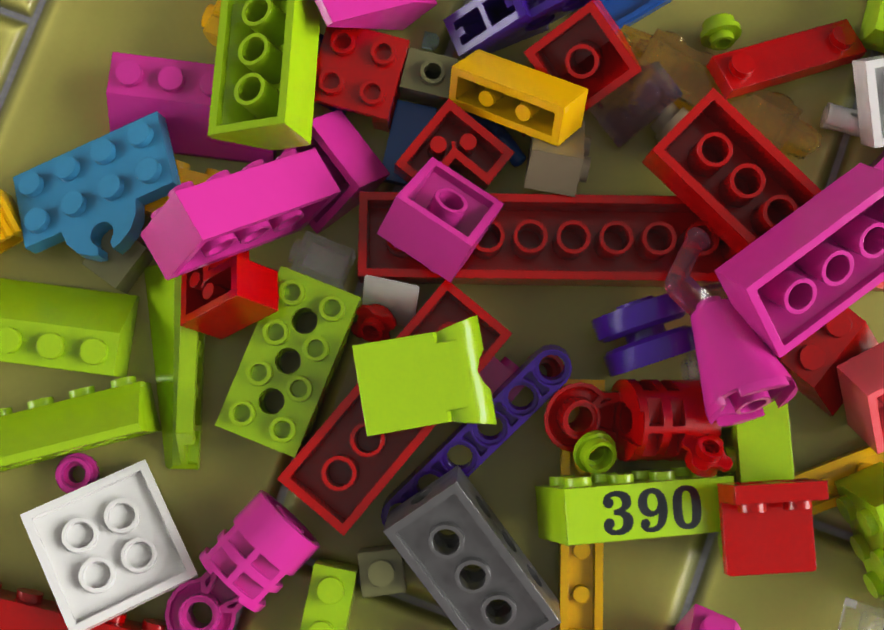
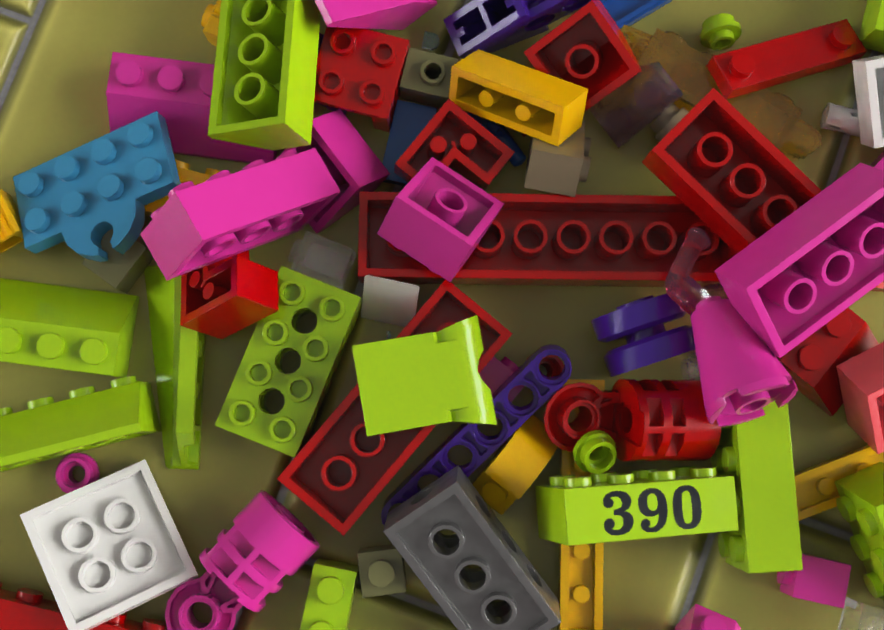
red plate [351,304,397,342] -> none
red plate [681,434,733,478] -> none
red bracket [717,478,829,576] -> none
none -> yellow brick [472,415,558,515]
none -> dark pink brick [777,553,852,609]

